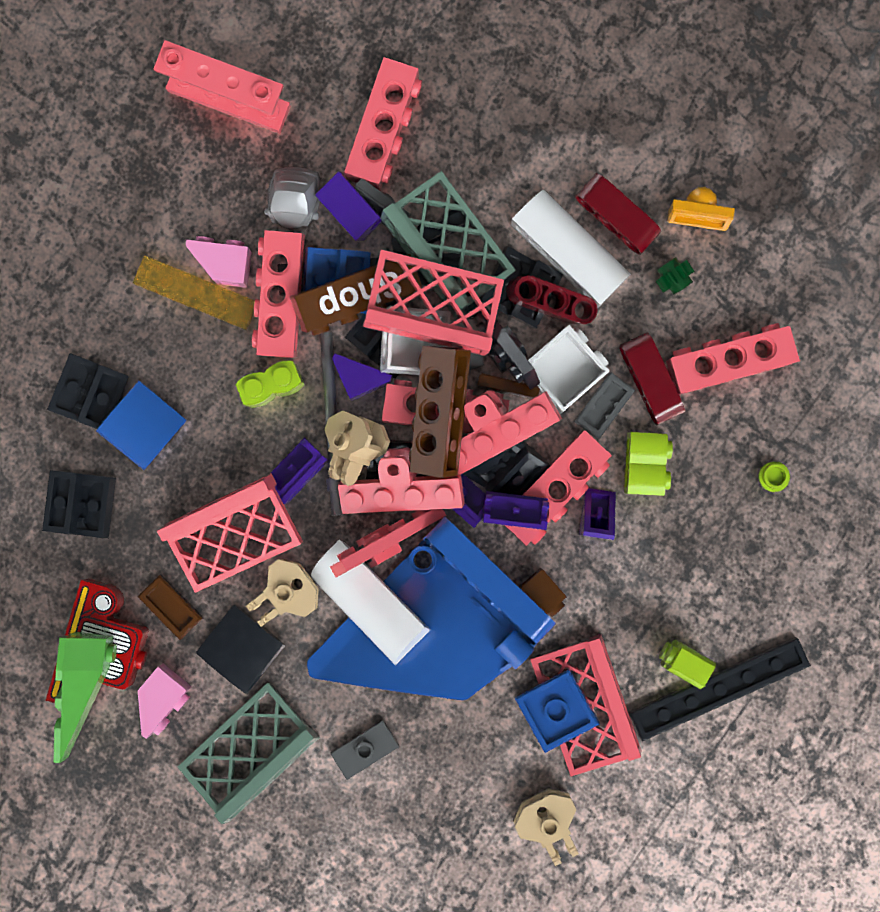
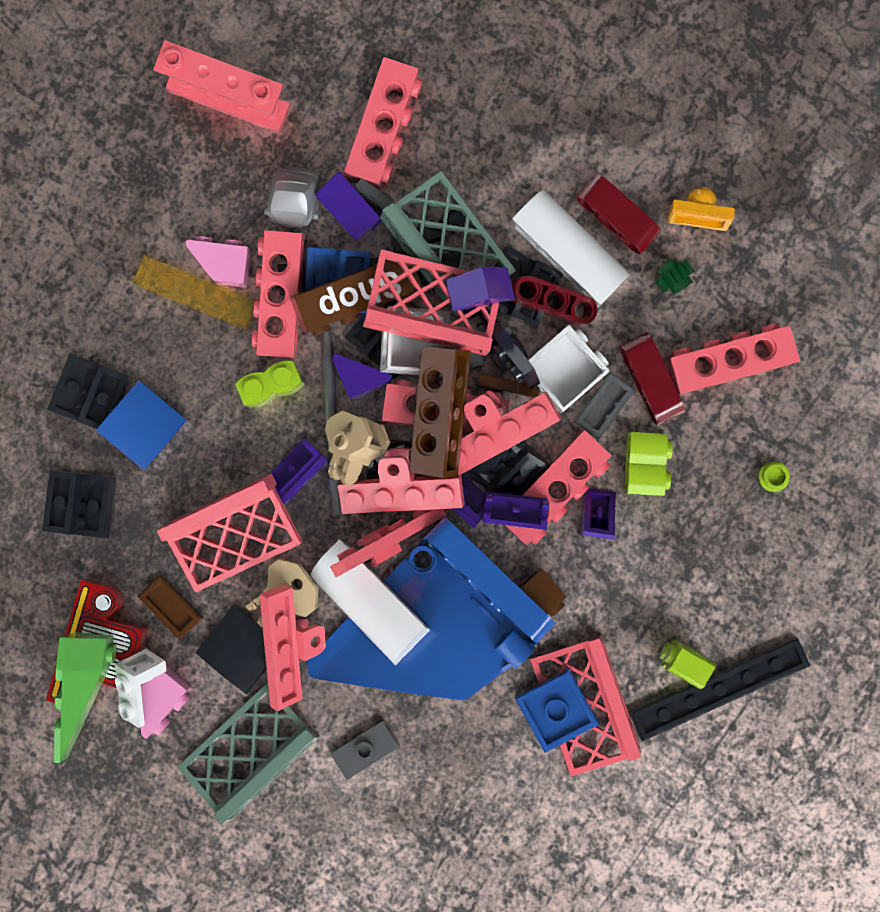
tan hinge [513,788,579,866] -> none
none -> white bracket [115,649,166,728]
none -> coral plate [260,584,326,711]
none -> dark purple slope [446,267,515,312]

